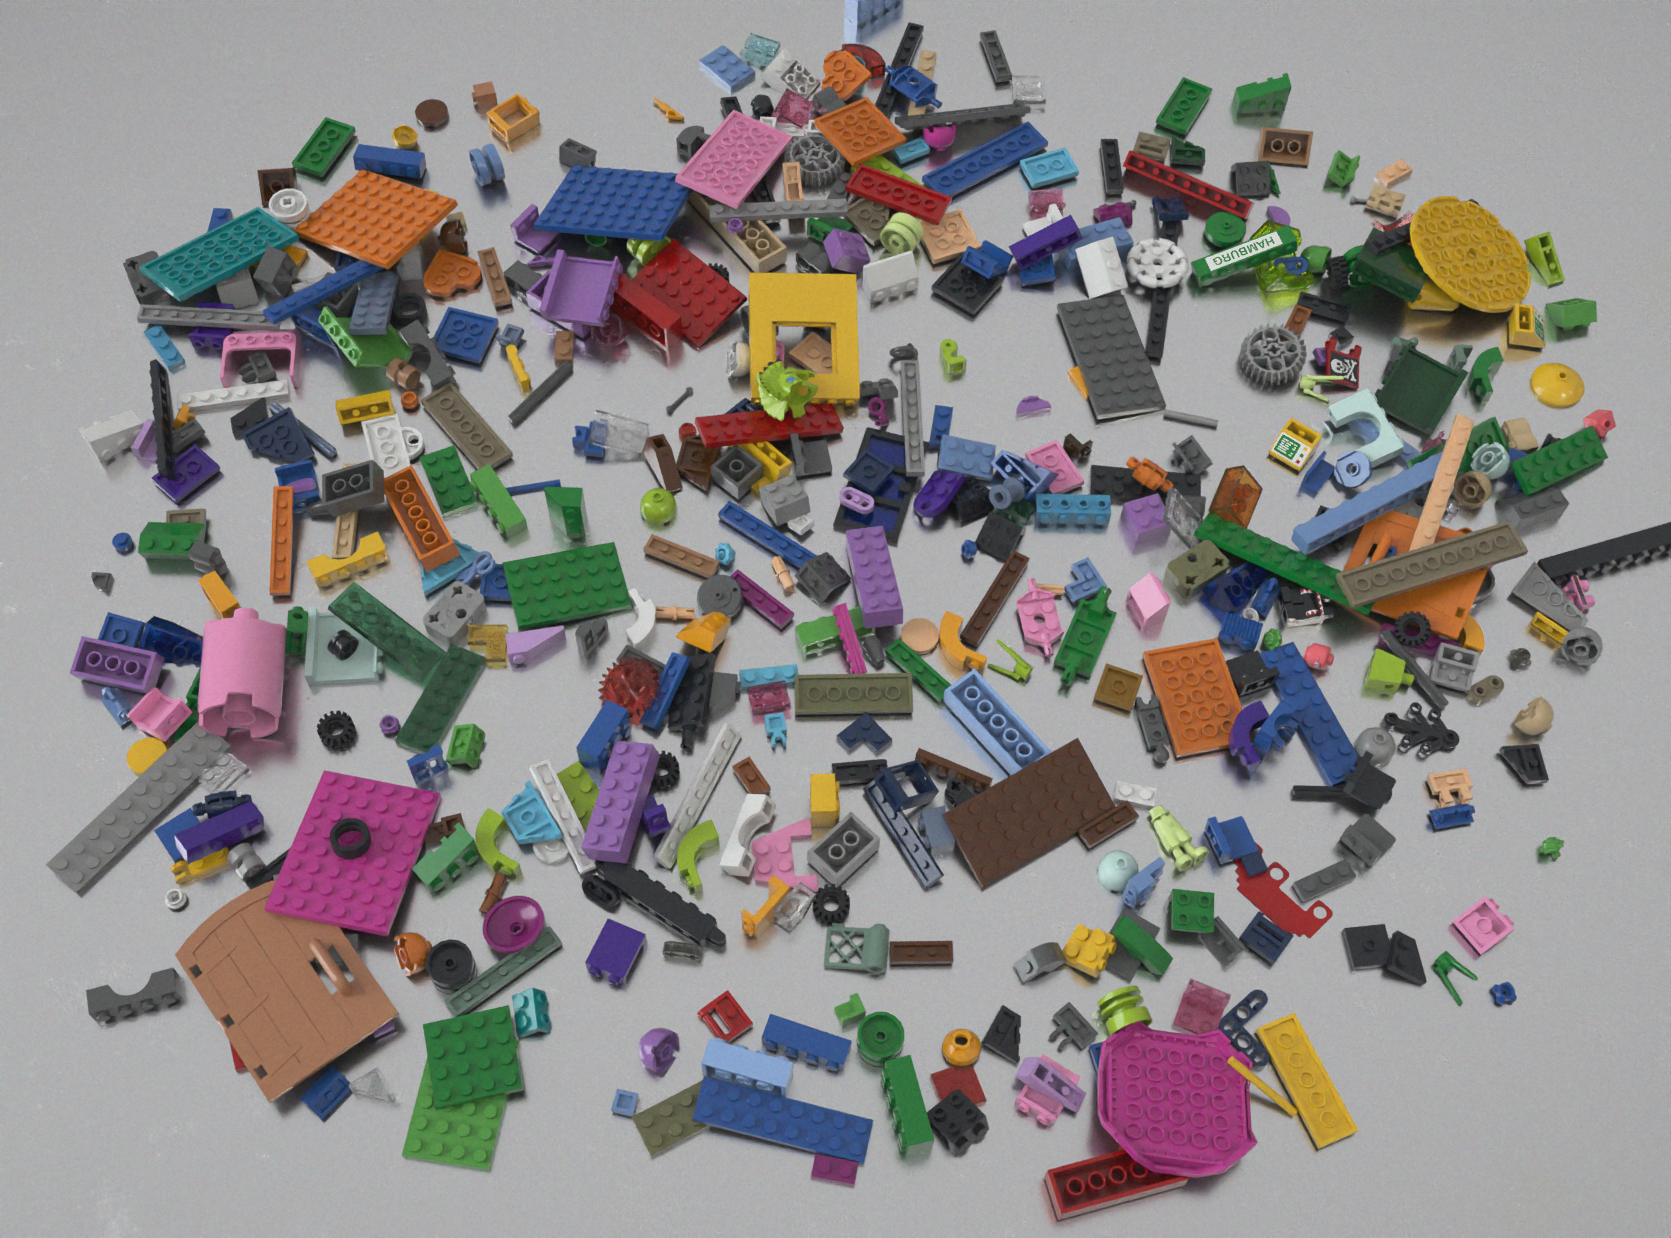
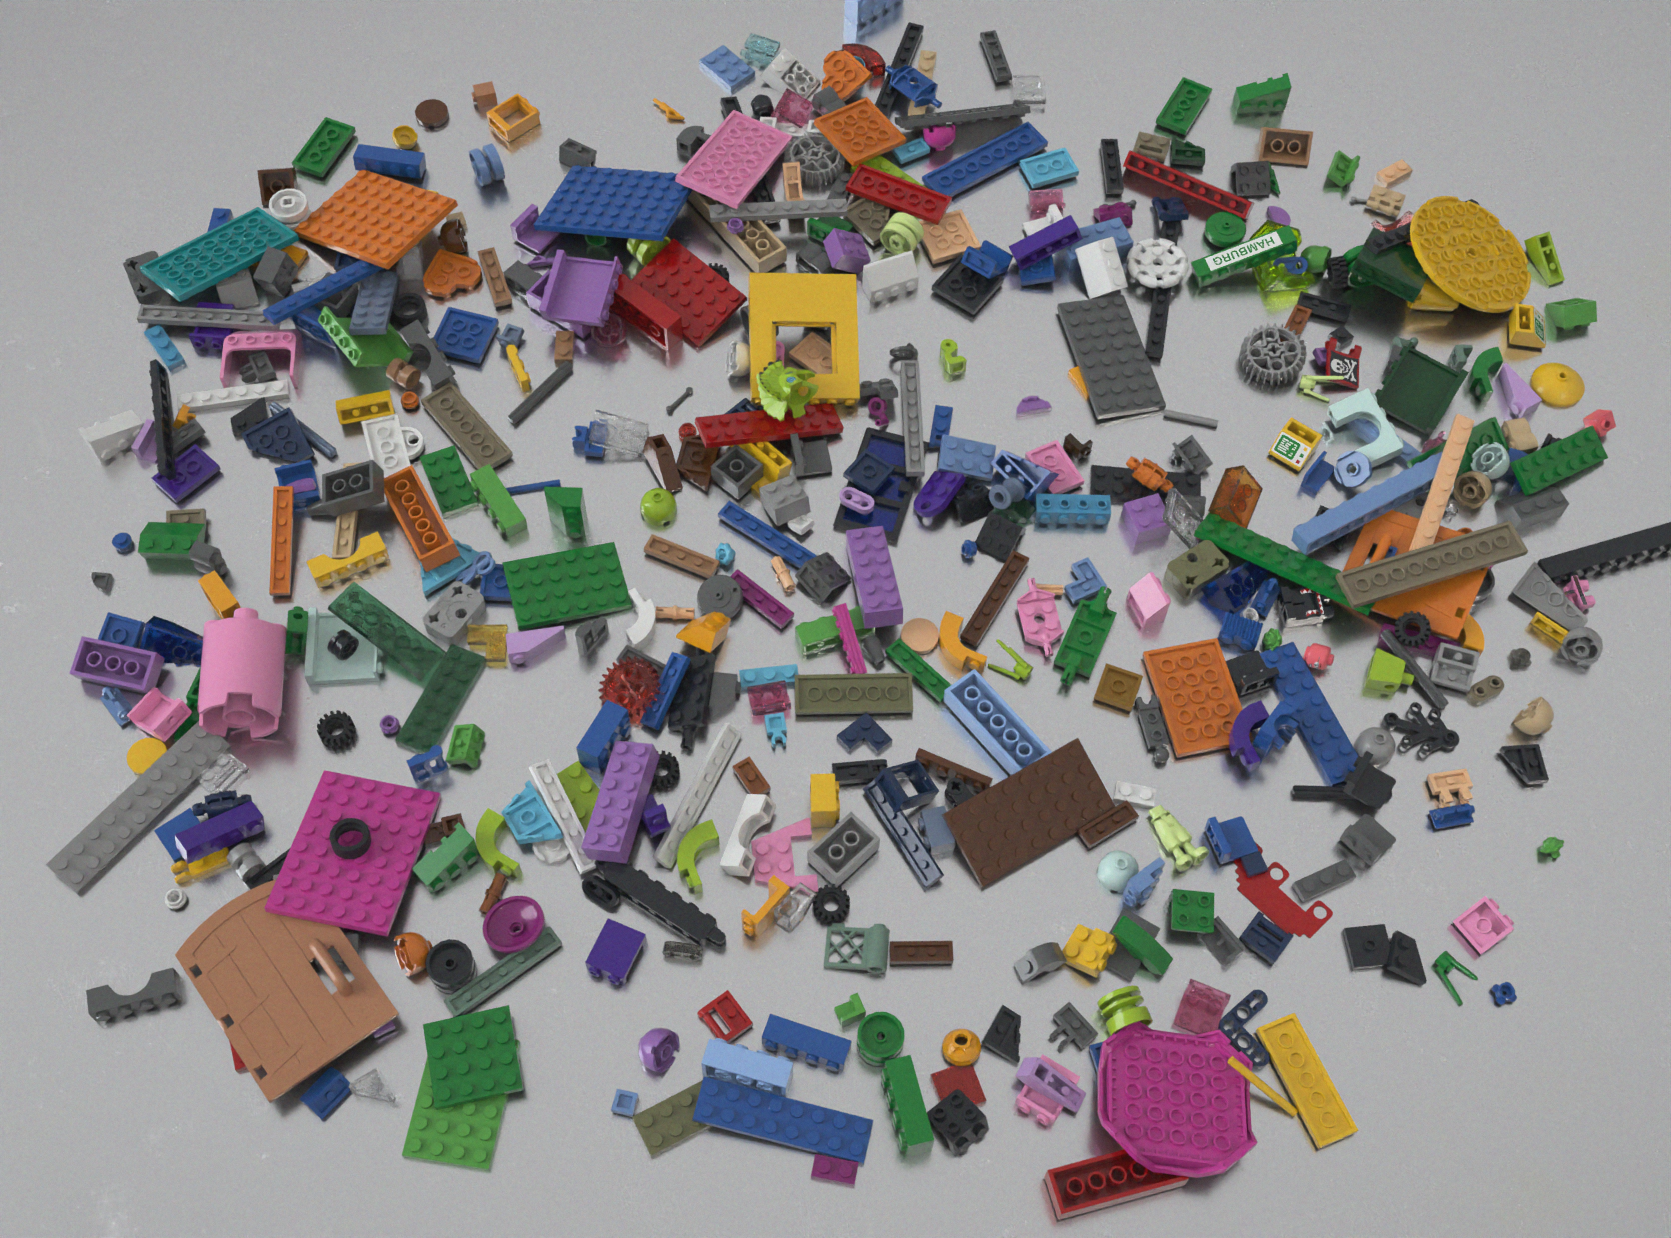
teal bracket [512,987,550,1038] -> none
none -> lavender slope [1498,363,1542,418]

